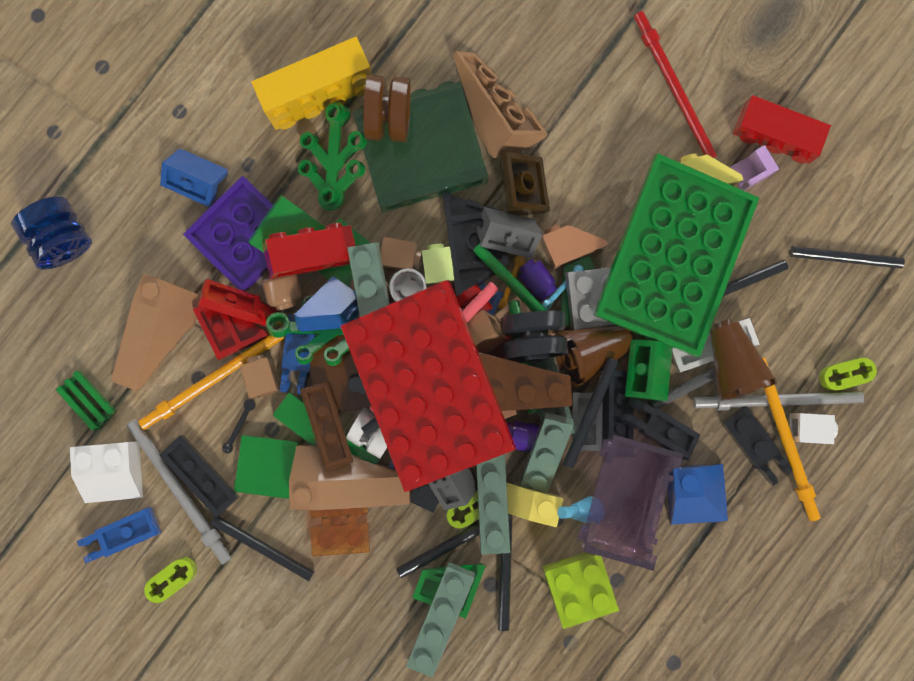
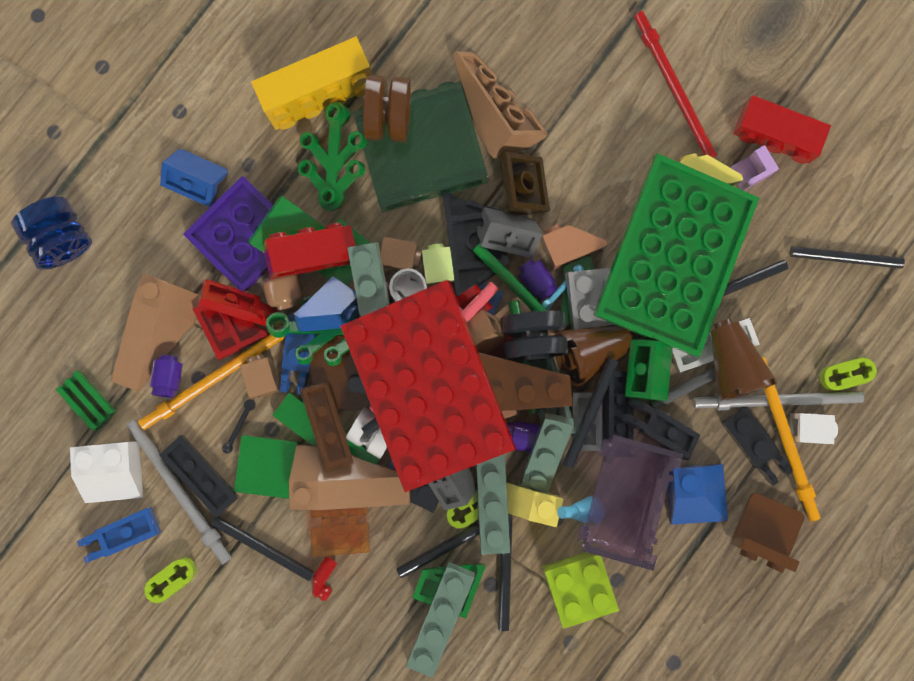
light orange hinge [498,255,526,310] -> none
none -> dark purple brick [149,355,183,398]
none -> red arm [312,556,337,601]
none -> reddish brown bracket [730,493,805,573]

